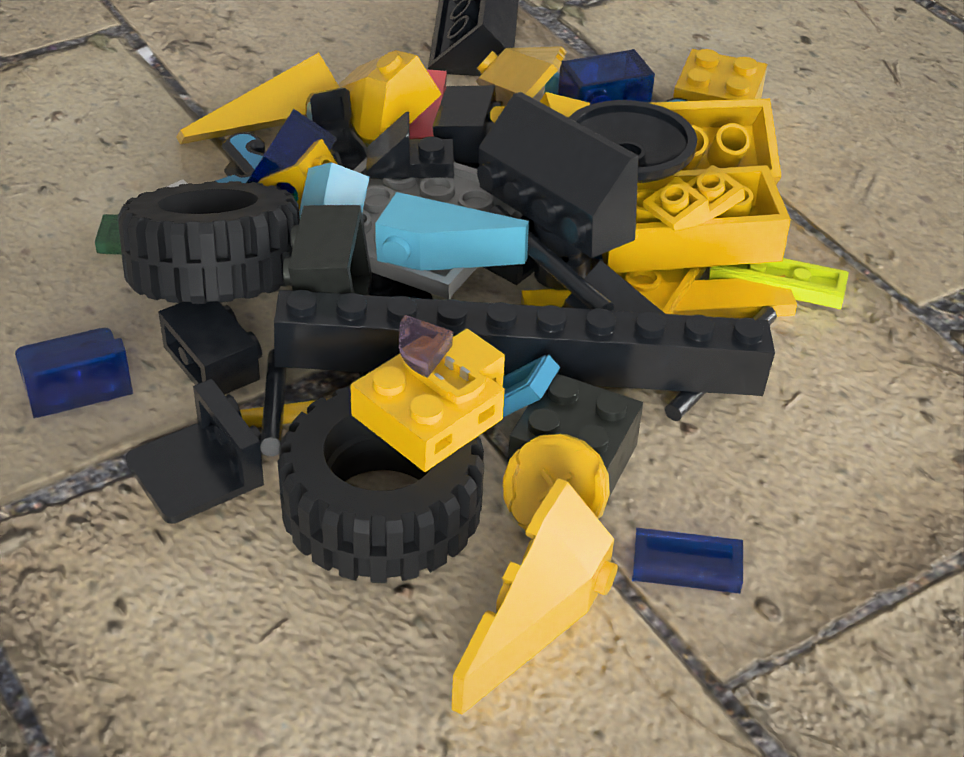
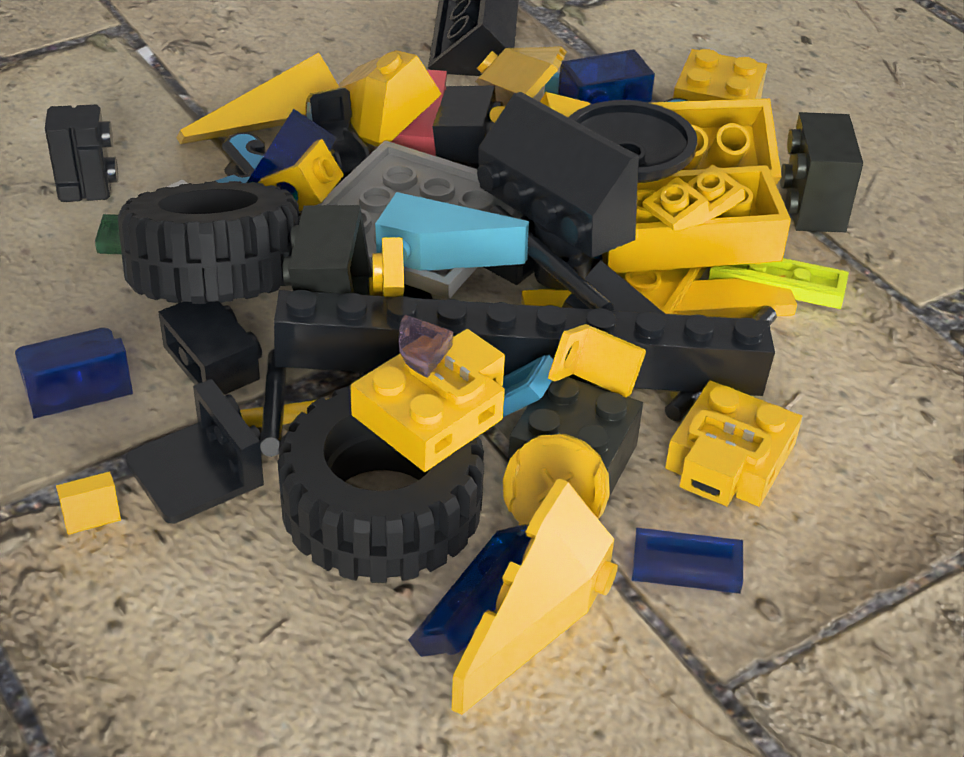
medium azure panel [299,162,370,219] -> none
black slope [366,112,454,179] -> none
none -> black brick [45,104,118,202]
none -> yellow tile [56,471,121,535]
none -> yellow hinge [369,237,404,297]
none -> clear blue plate [408,523,531,657]
none -> yellow bracket [548,324,646,397]
none -> yellow piece [665,380,802,507]
none -> pearl dark grey piece [780,112,863,233]

